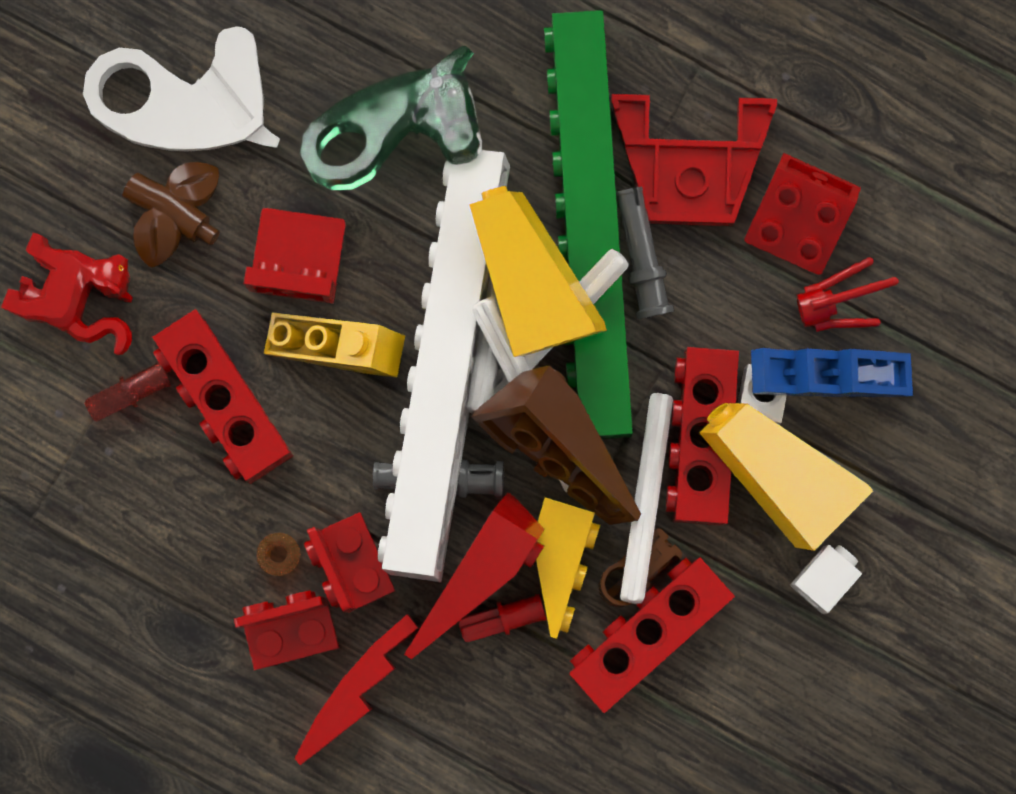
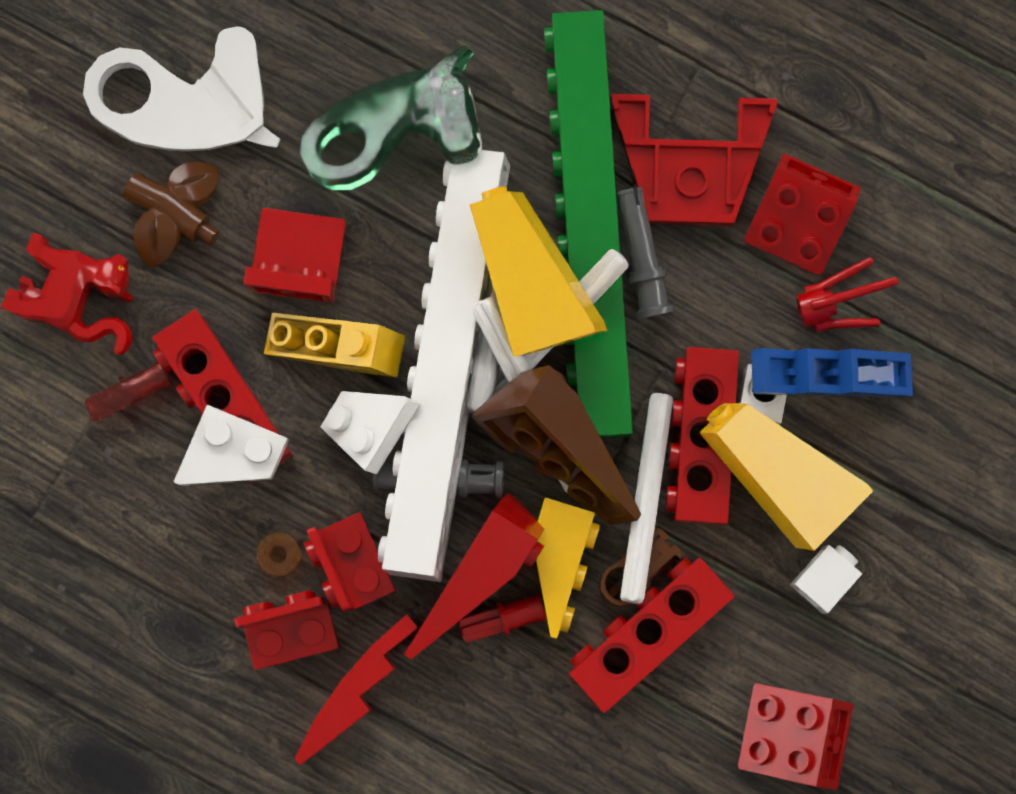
none -> white wing [174,405,289,486]
none -> white wing [320,391,420,474]
none -> bracket [738,683,854,790]

